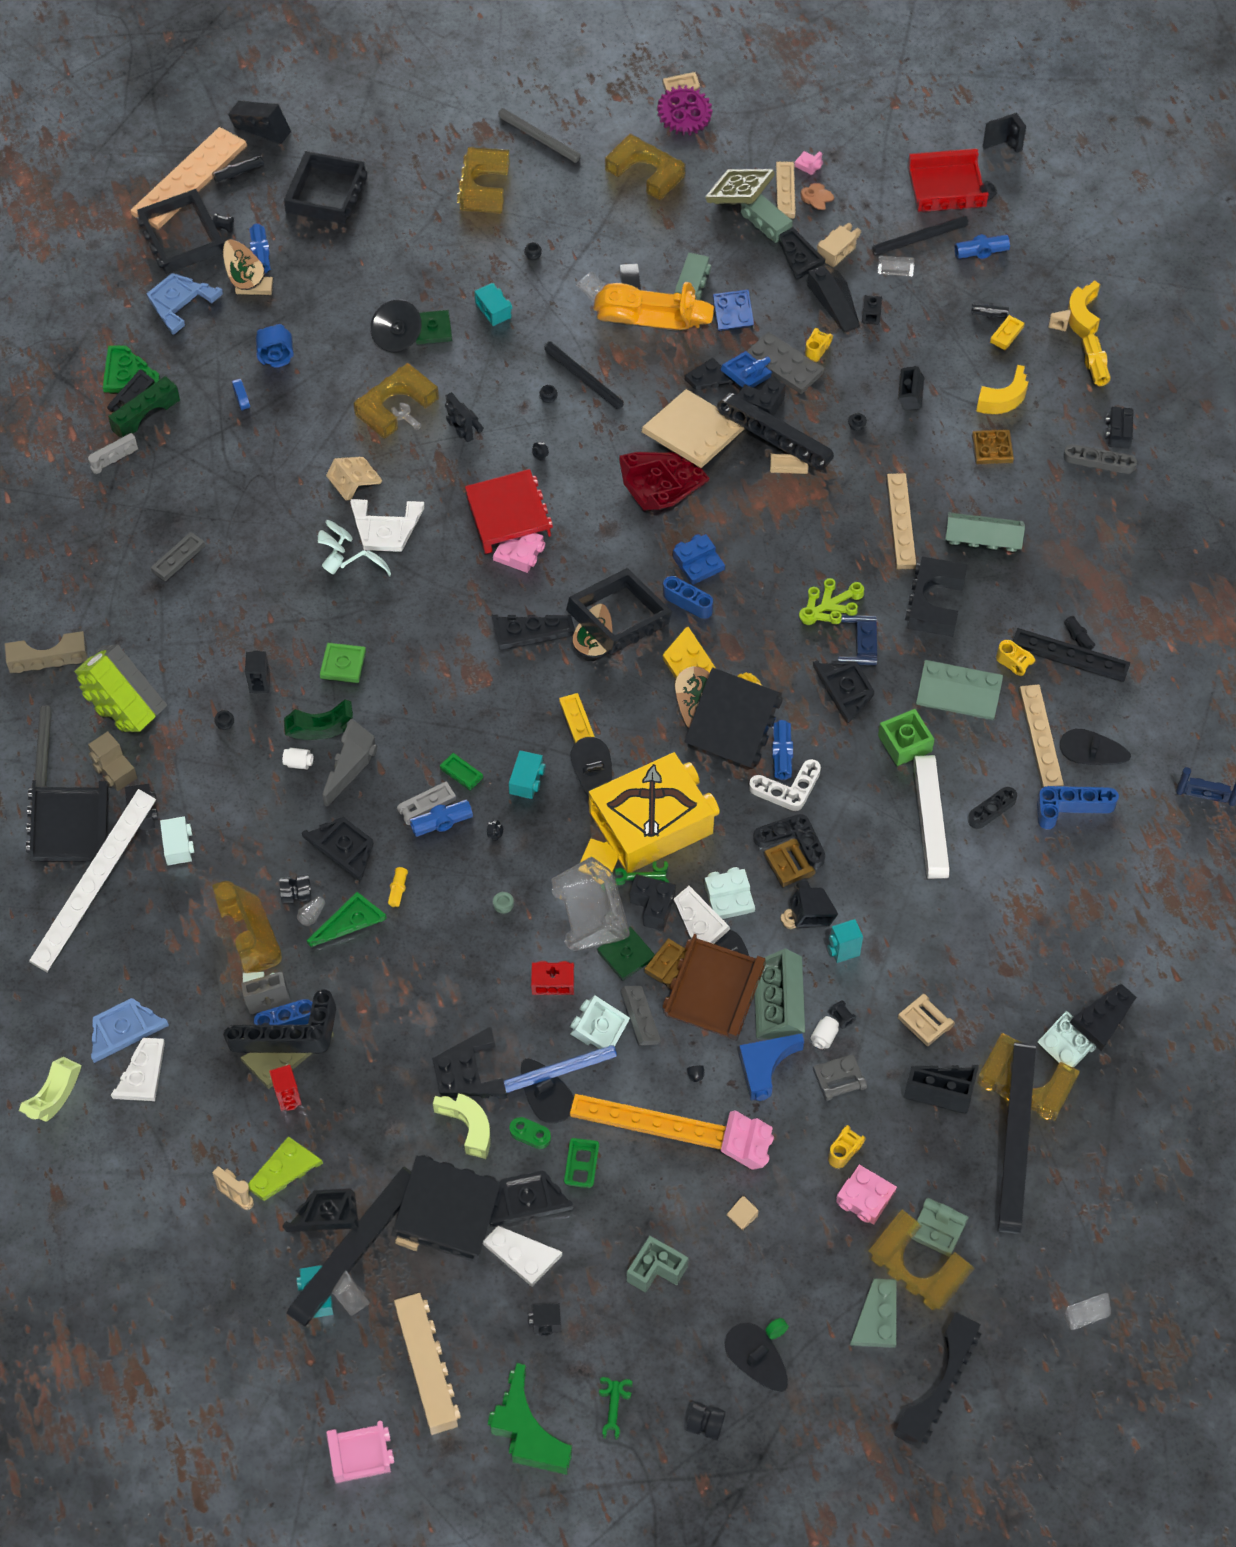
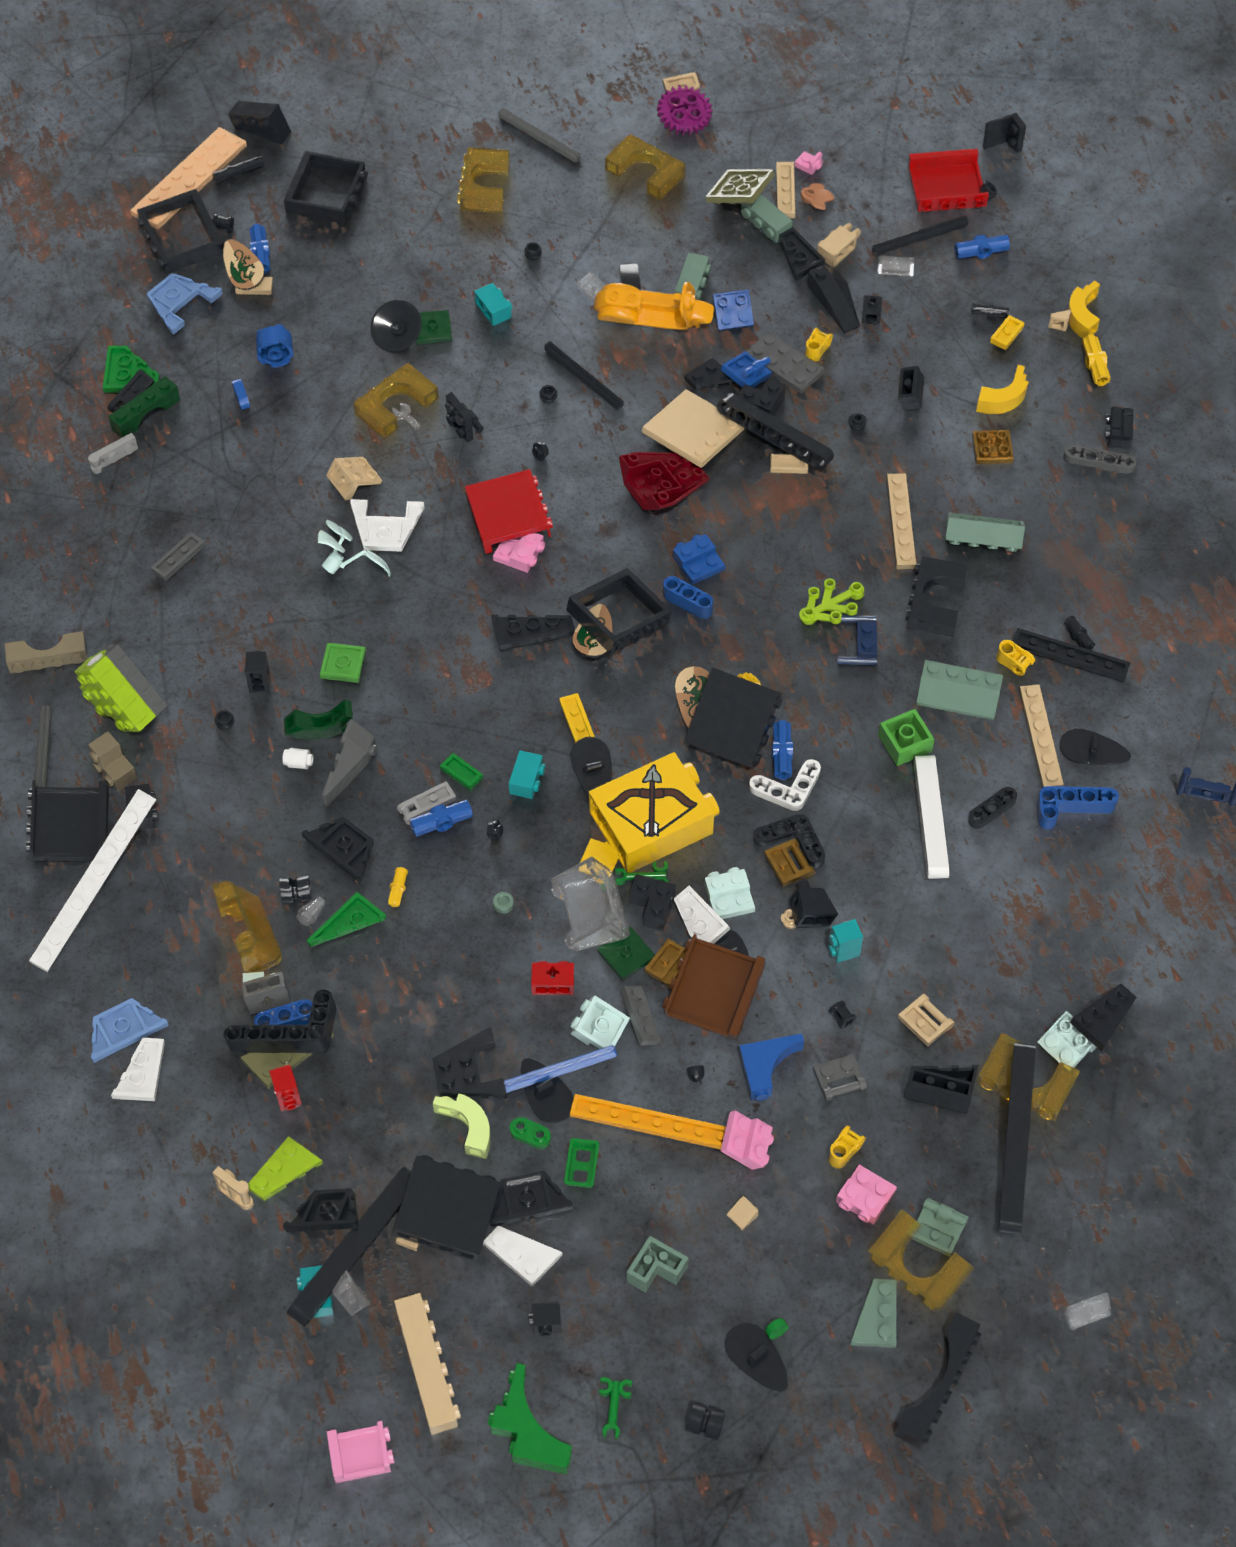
yellowish green arch [19,1057,82,1122] -> none
light aqua brick [160,816,195,865] -> none
yellow wing [663,626,716,679] -> none
sand green slope [755,948,805,1039] -> none
white brick [811,1016,839,1049] -> none
black wing [813,660,874,723] -> none

